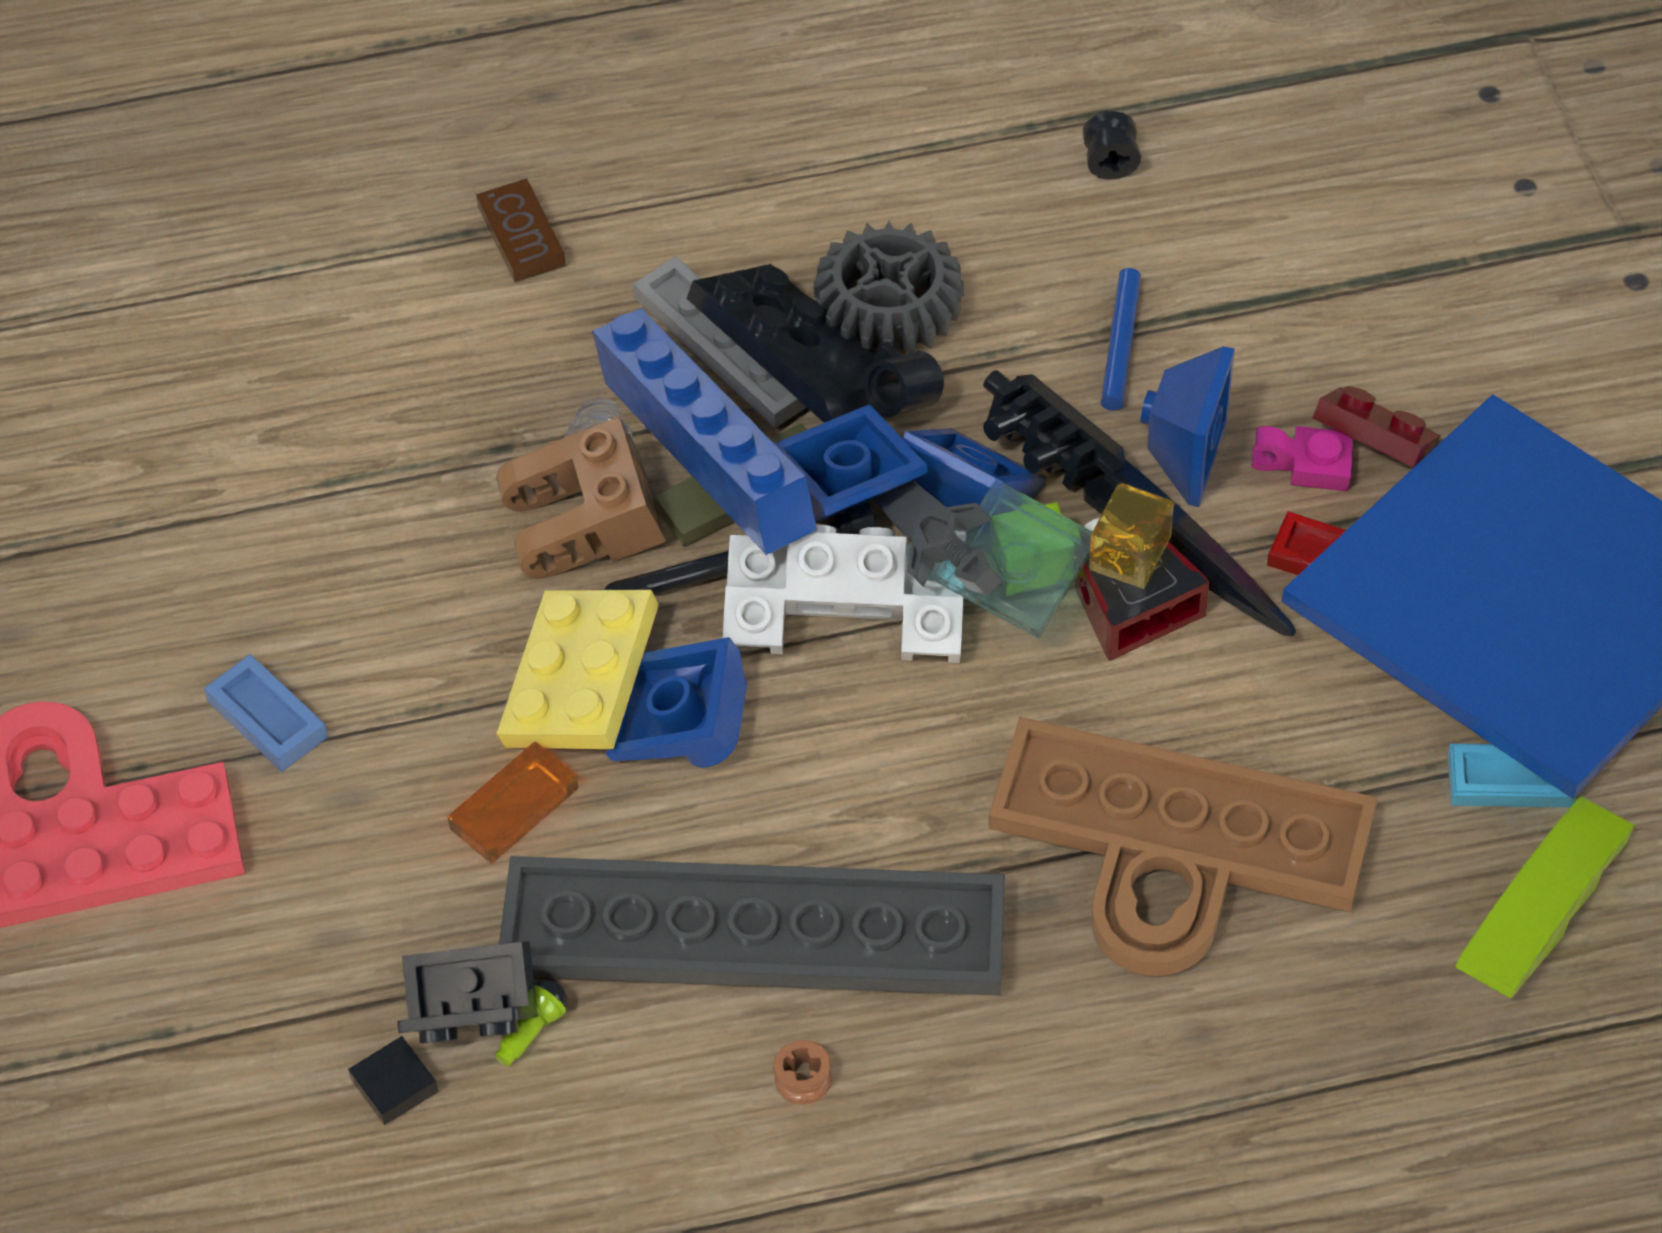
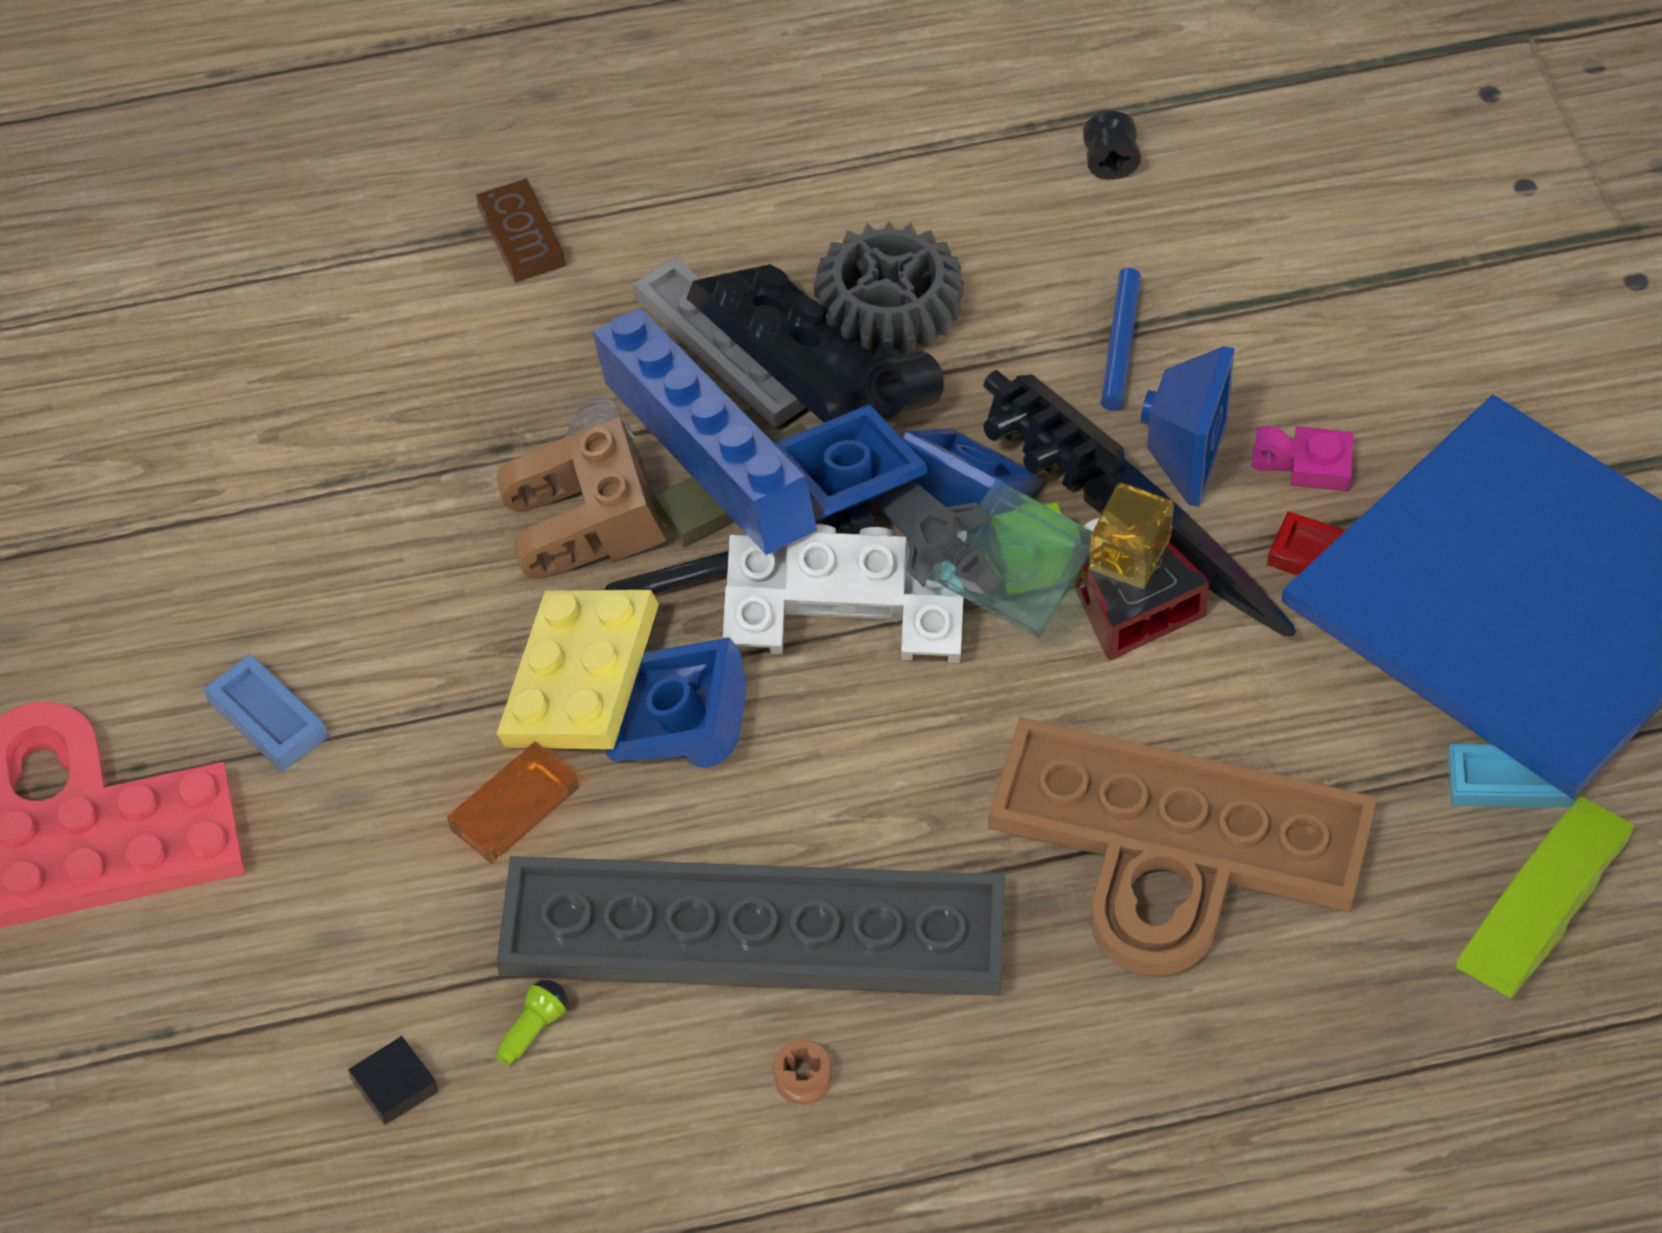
black bracket [397,941,538,1044] -> none
dark red plate [1312,386,1441,467] -> none

